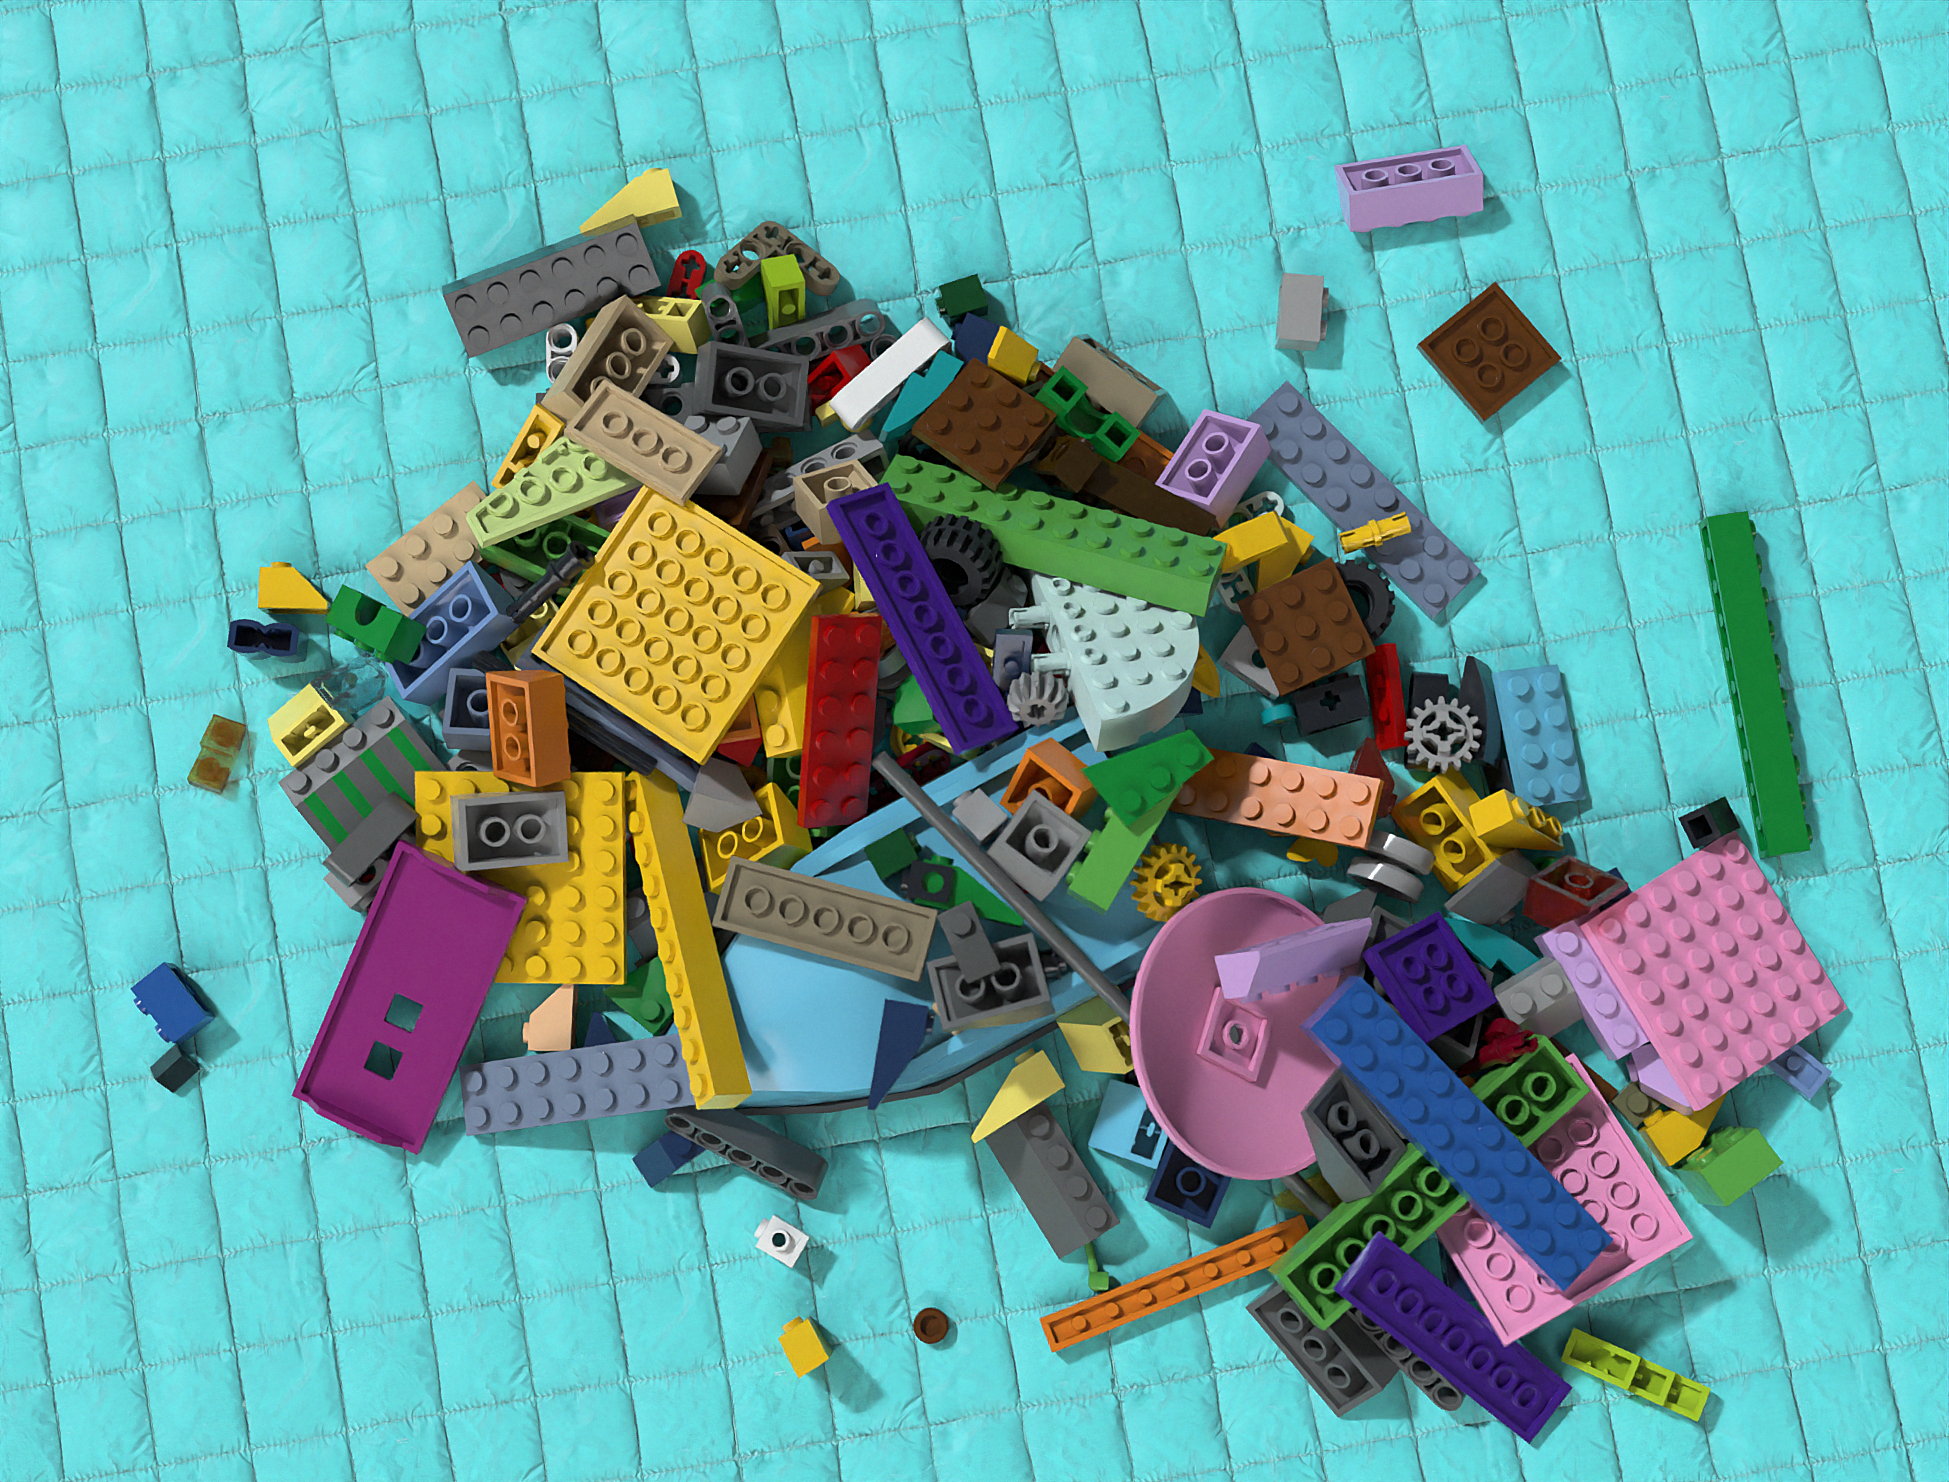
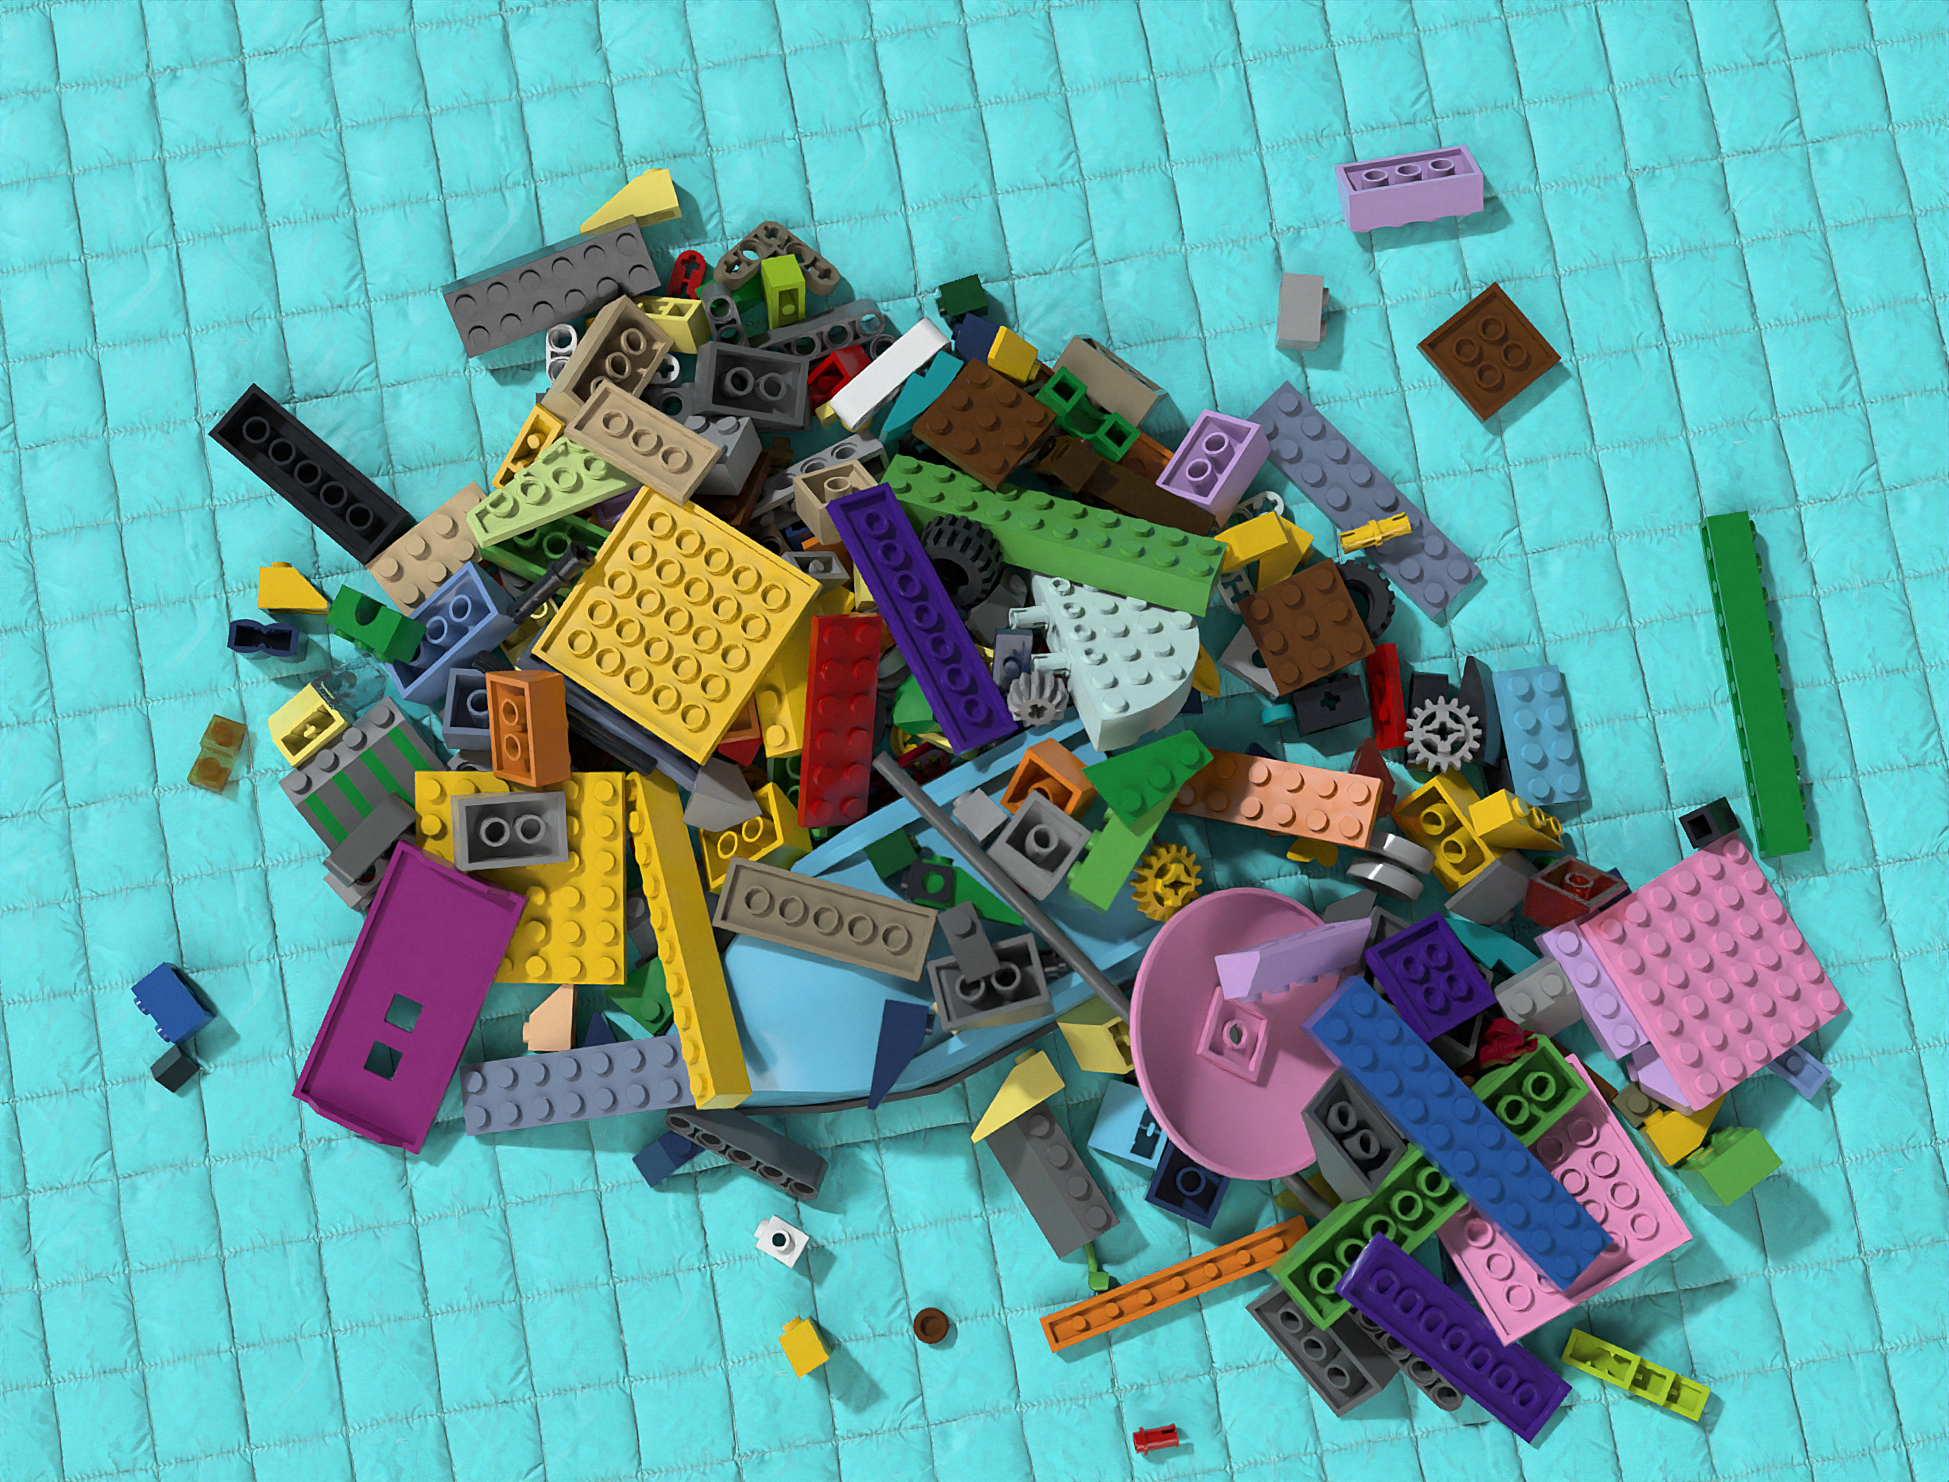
none -> black brick [208,383,416,567]
none -> red pin [1132,1423,1179,1456]

